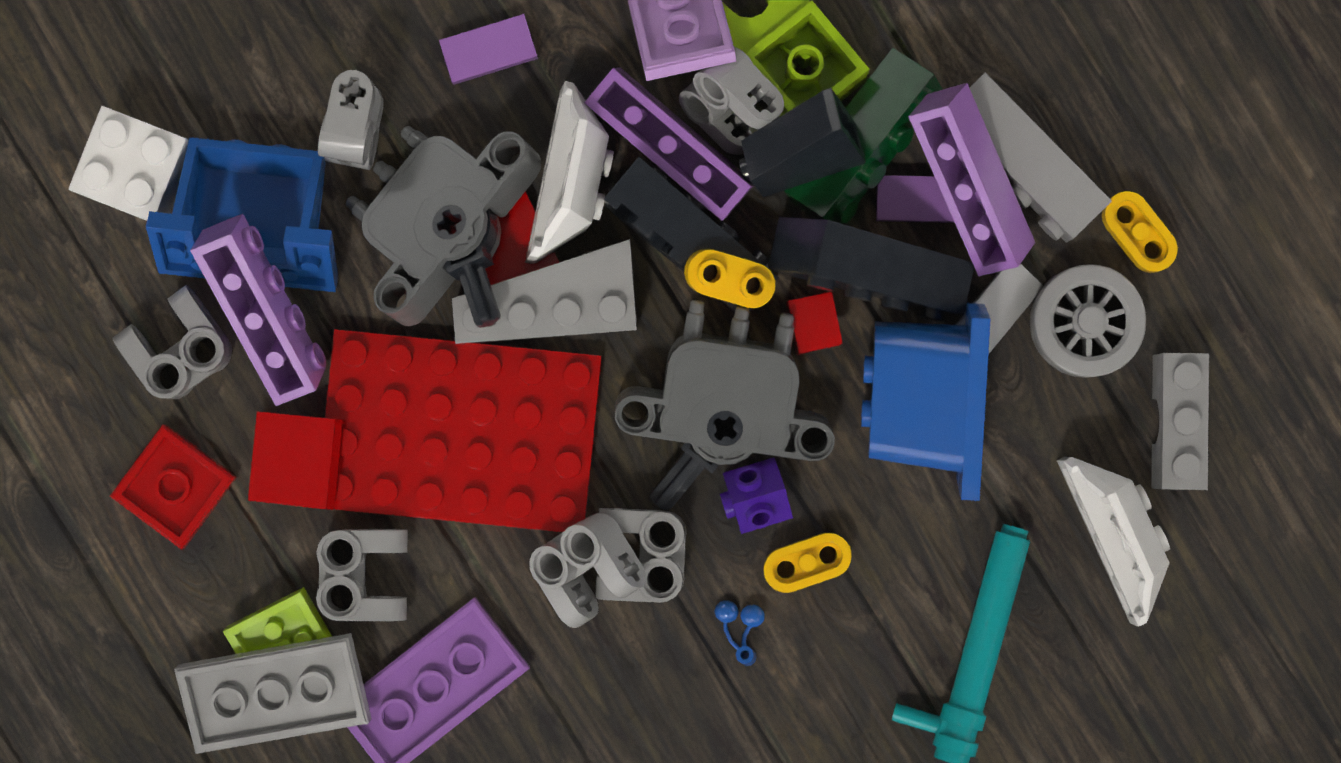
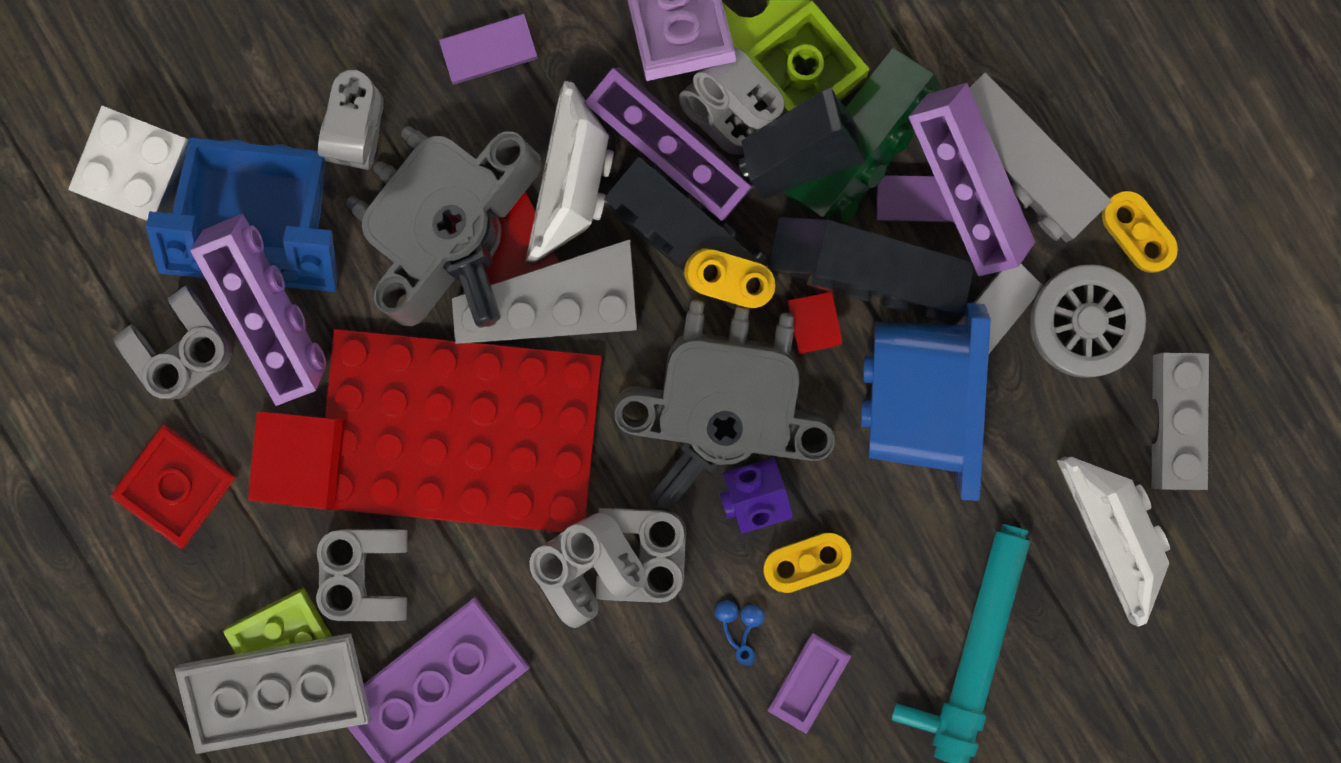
none -> medium lavender tile [767,633,851,734]

